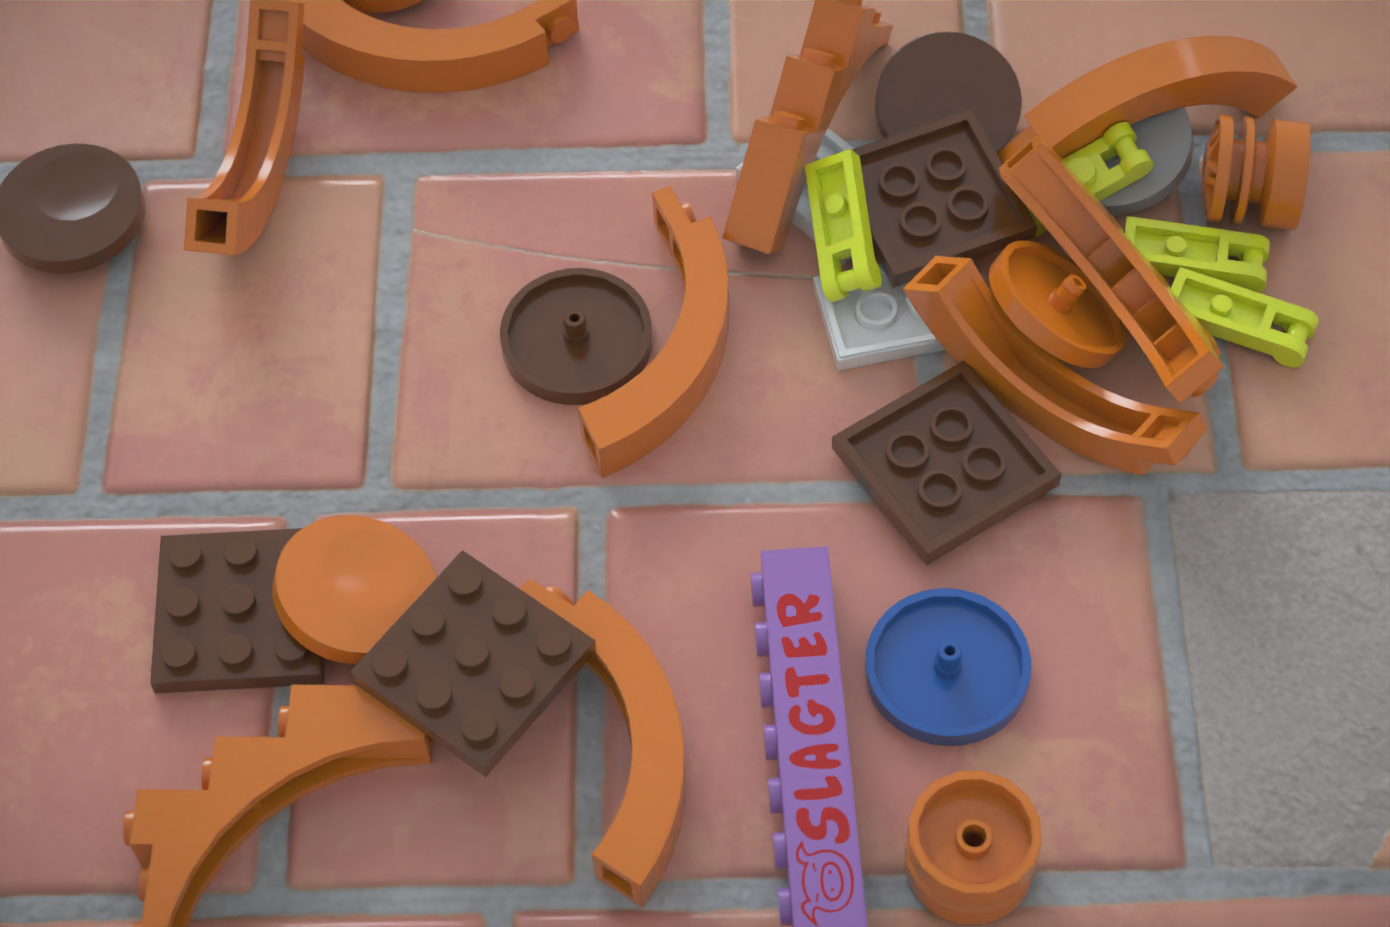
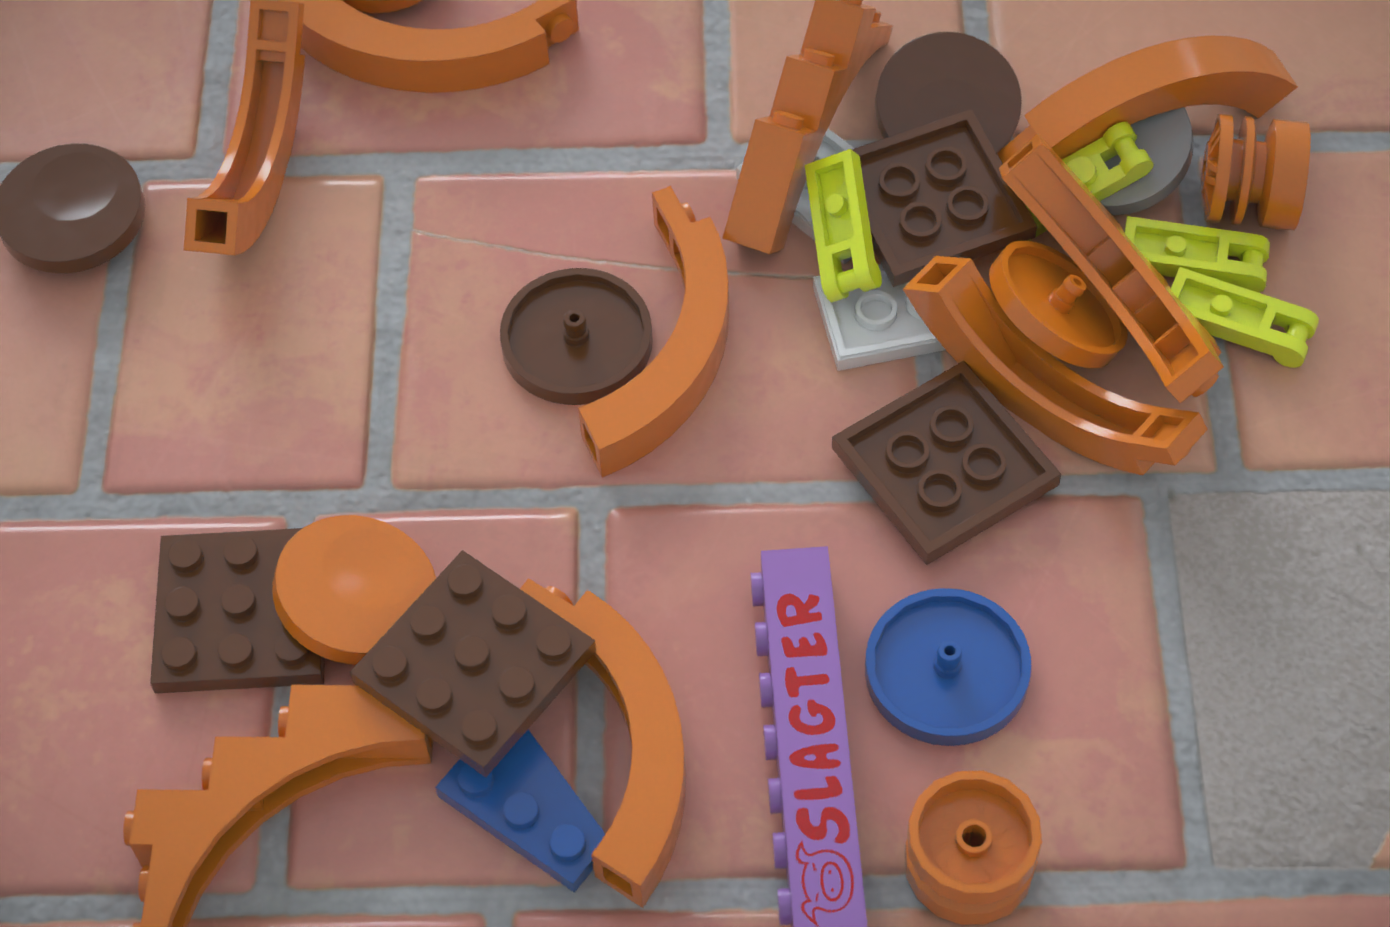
none -> blue wing [435,729,605,893]

